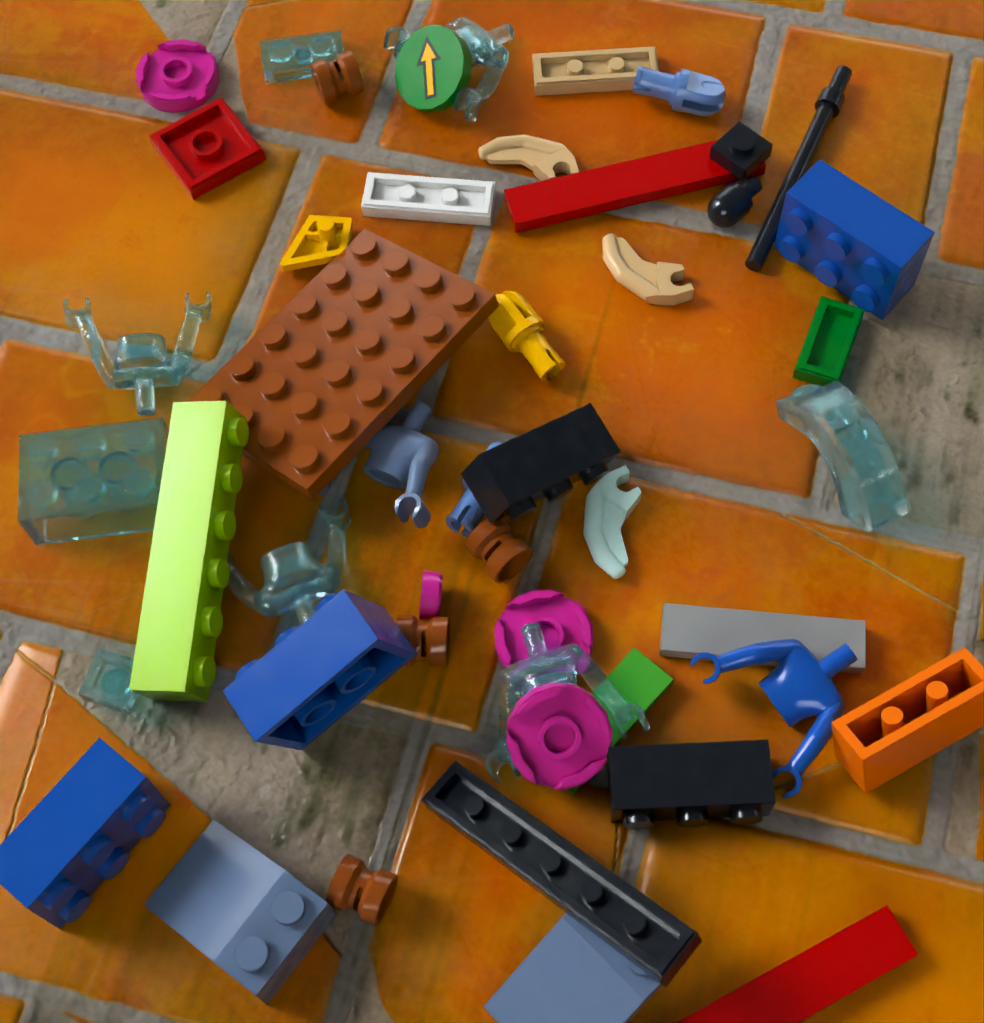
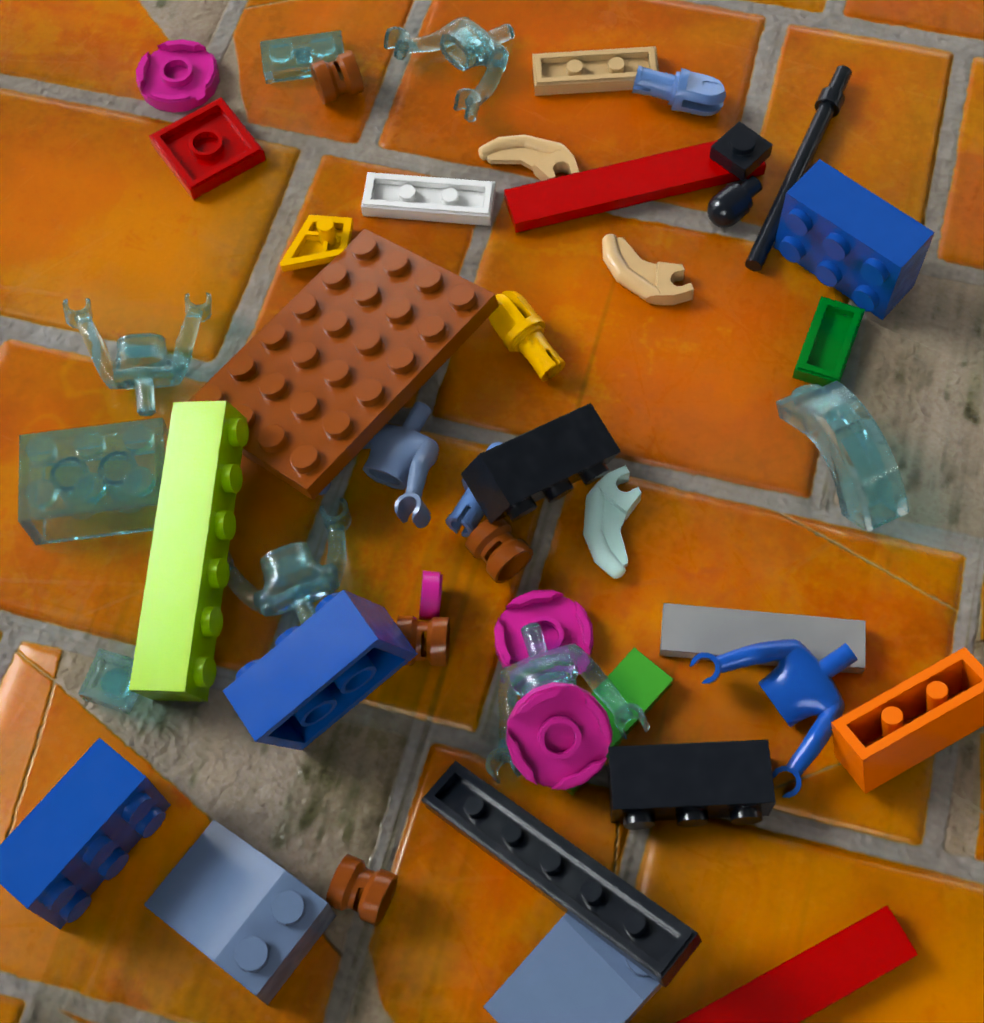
tile [395,25,472,112] -> none

